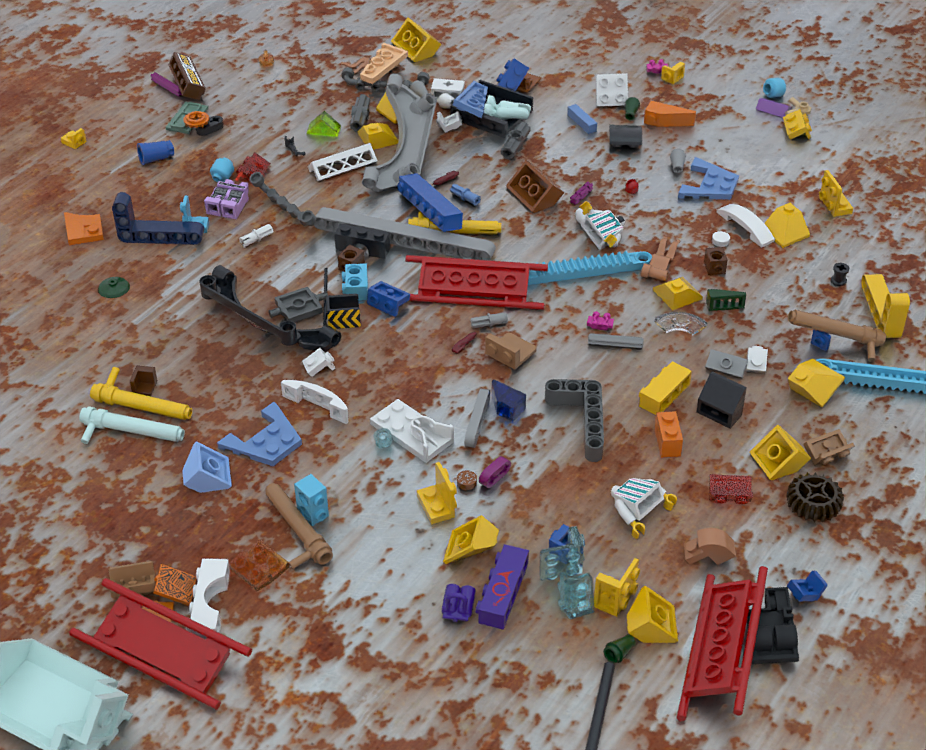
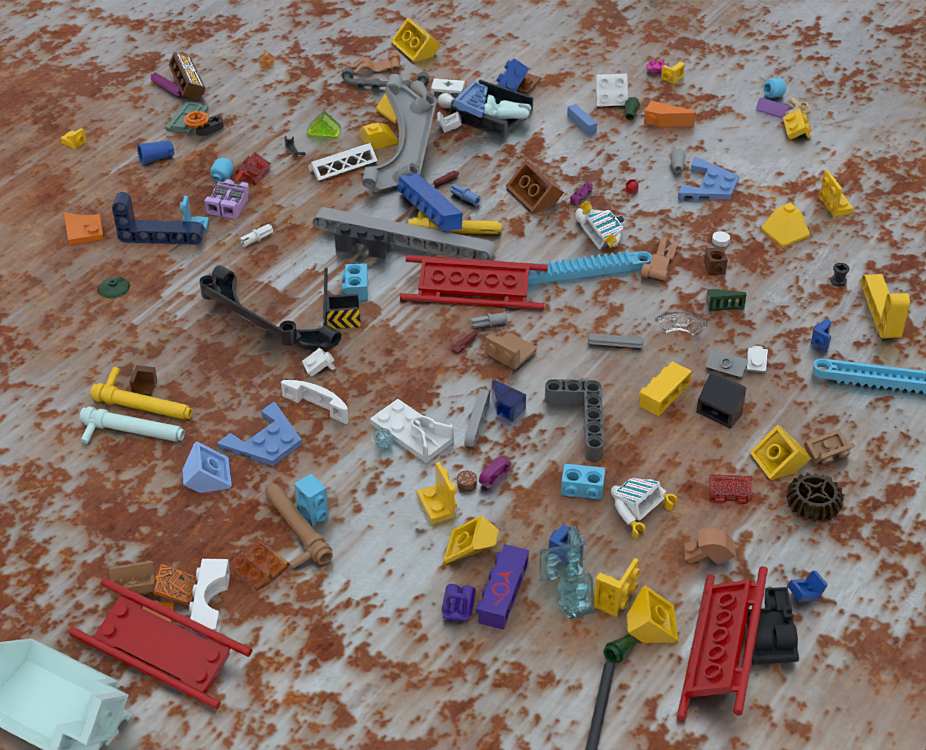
dark grey bar [249,172,316,226] -> none
dark grey plate [268,287,328,322] -> none
reddish brown brick [338,245,365,272] -> none
dark grey piece [350,94,370,132] -> none
light nougat wing [360,42,408,84] -> none
blue bracket [367,281,410,317] -> none
dark grey piece [501,122,531,160] -> none
dark pink piece [587,311,614,330] -> none
black slope [609,125,642,148] -> none
yellow slope [653,276,703,310] -> none
orange brick [655,411,683,458] -> none
white slope [716,204,775,248] -> none
medium nougat cylinder [788,309,886,362] -> none
yellow slope [788,359,845,408] -> none
none -> medium azure brick [561,463,605,500]

